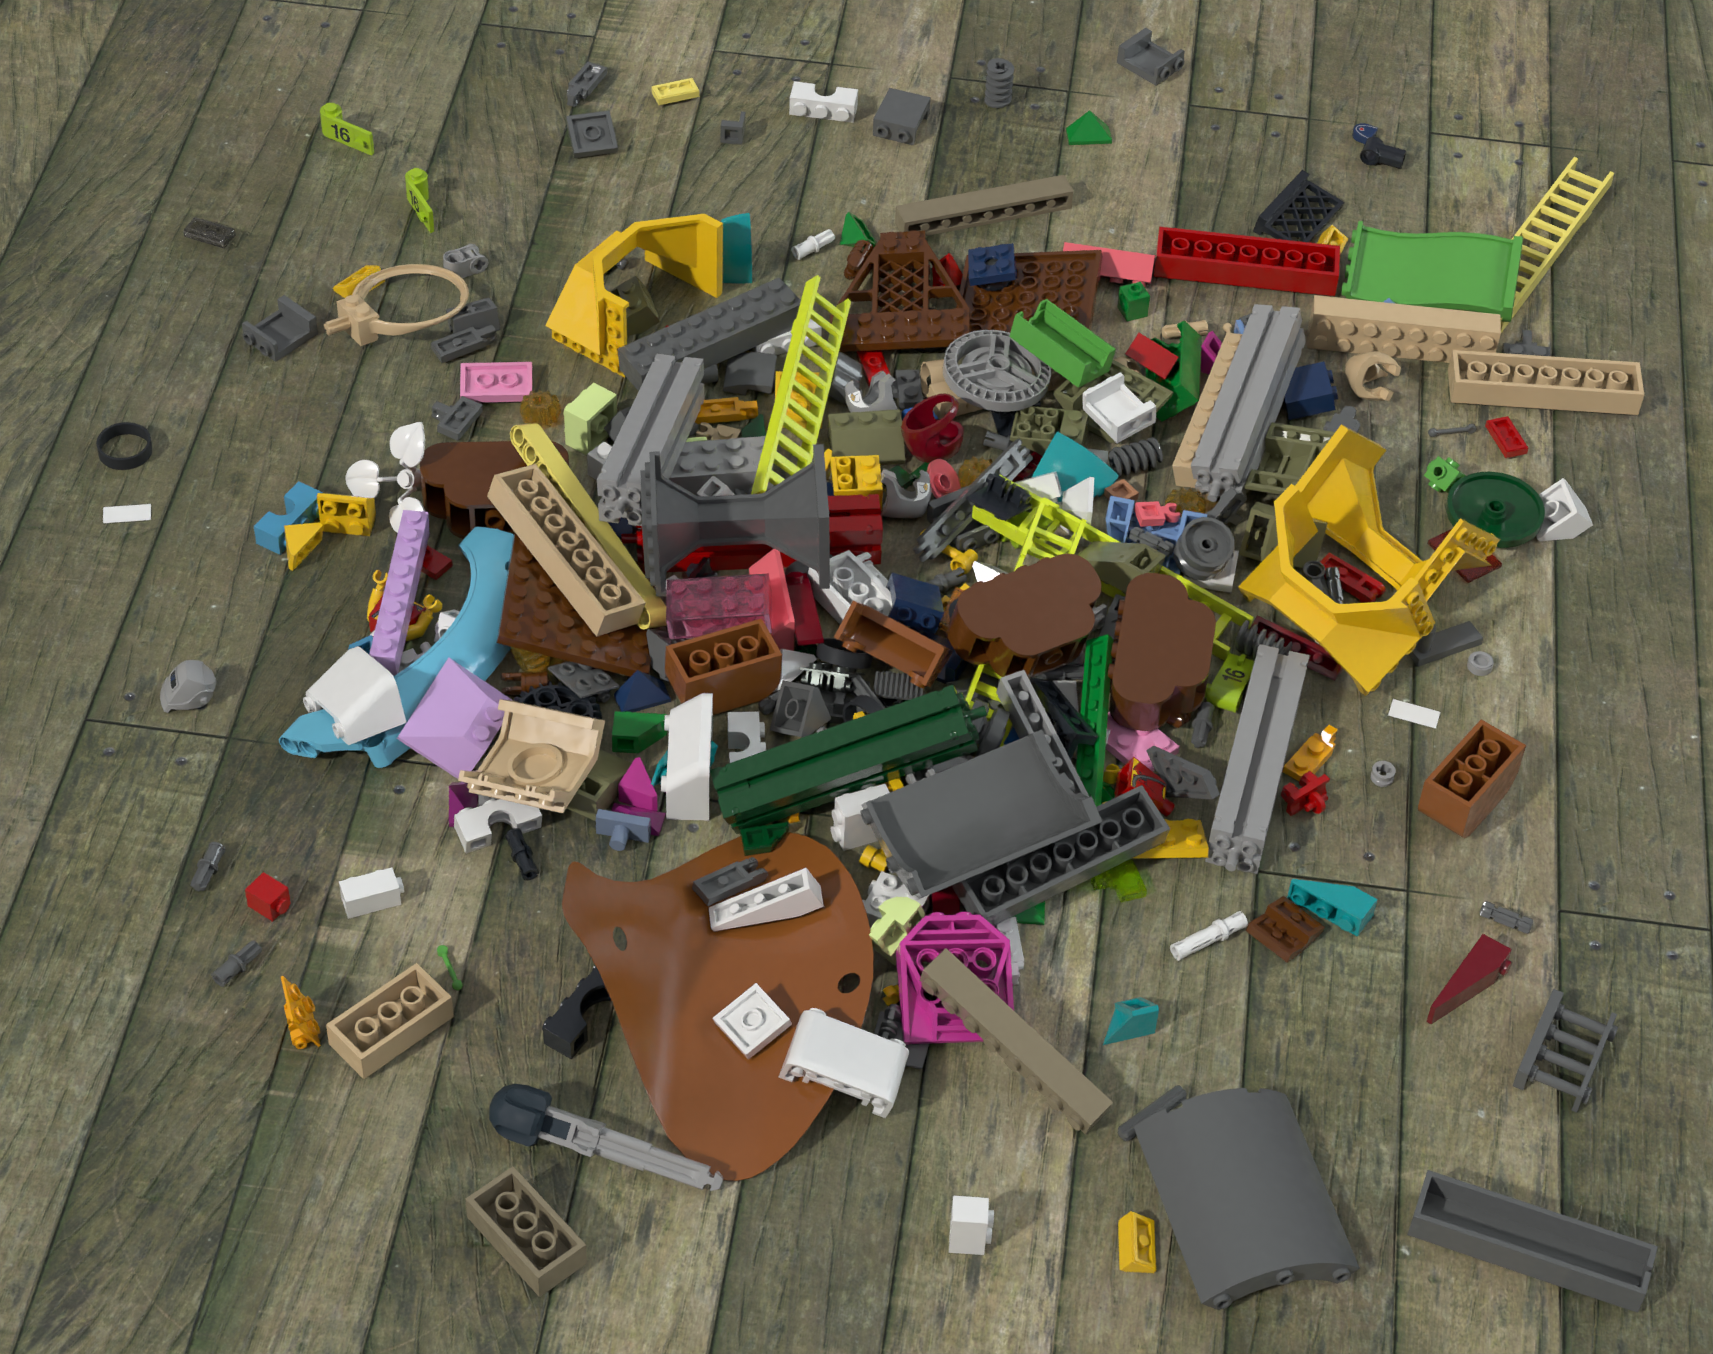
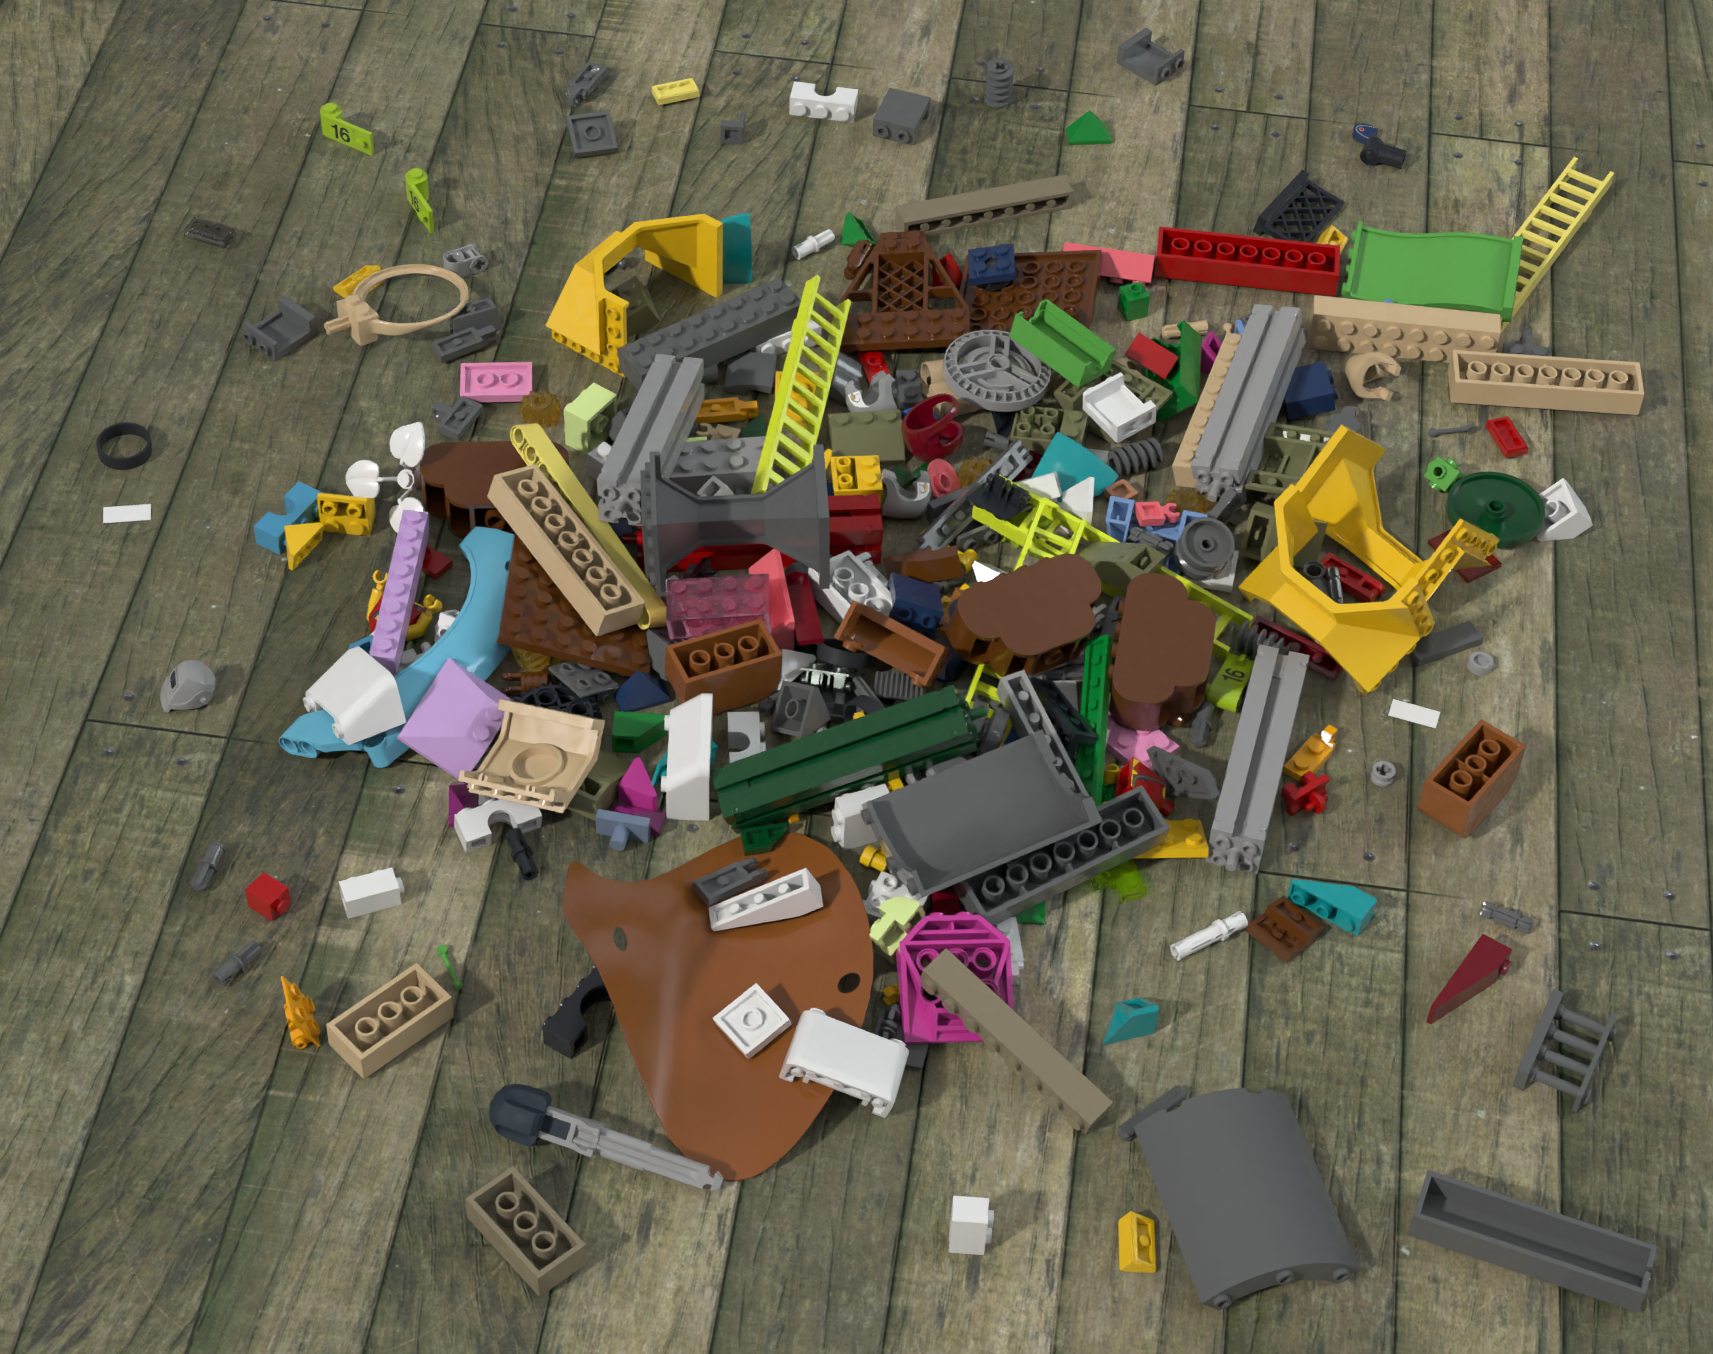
none -> reddish brown slope [883,546,963,582]

